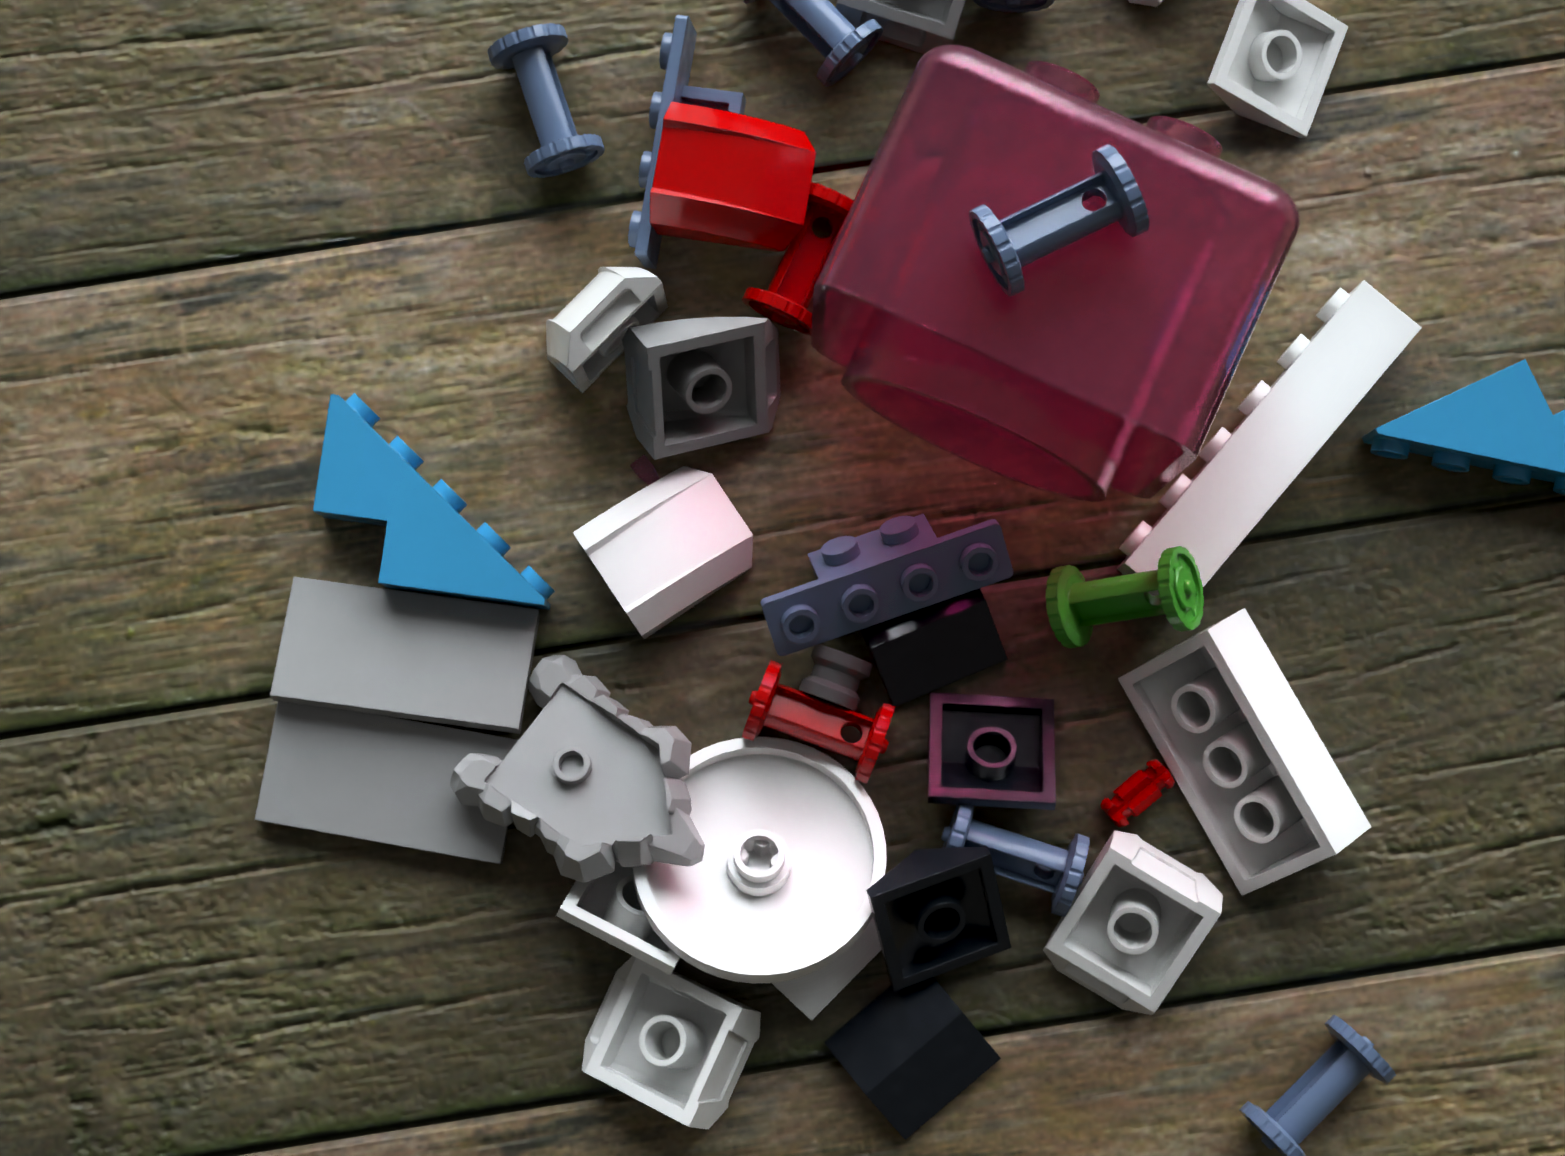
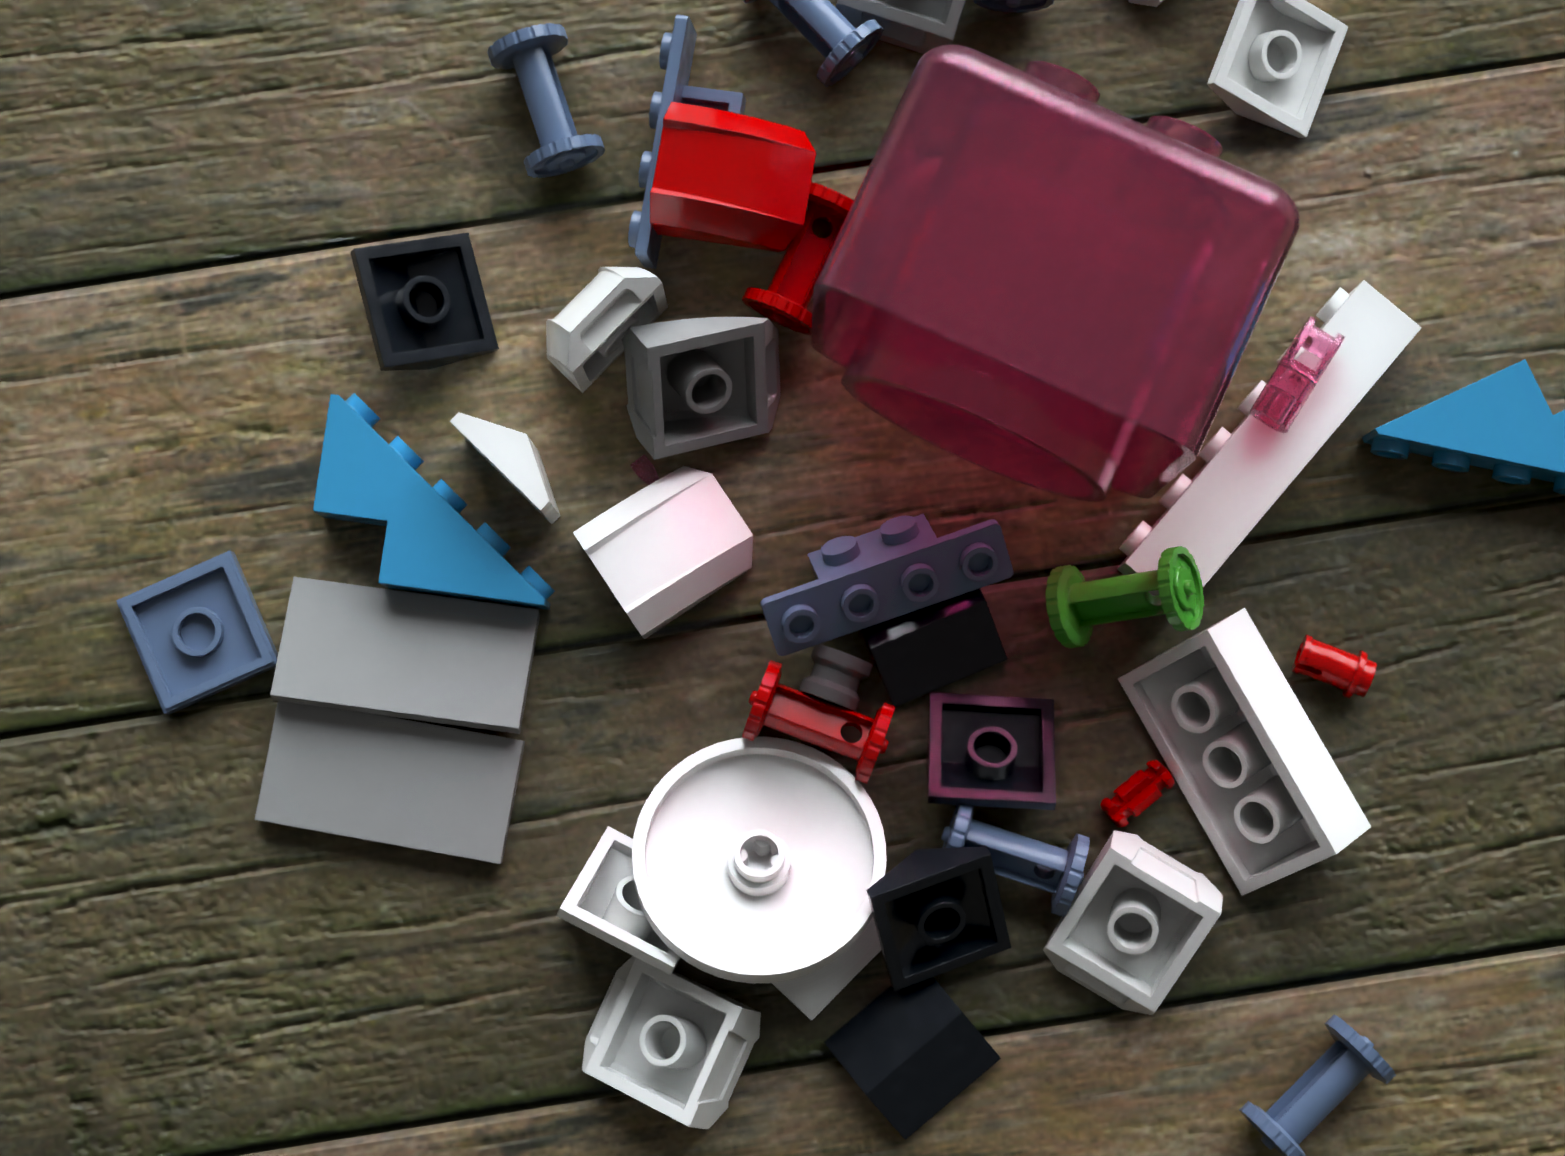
light grey shield [450,655,705,883] -> none
sand blue hose [969,144,1150,297] -> none
none -> sand blue tile [116,550,278,715]
none -> black slope [350,233,499,371]
none -> white slope [450,412,560,524]
none -> clear pink bar [1250,316,1345,433]
none -> red pin [1292,634,1377,699]

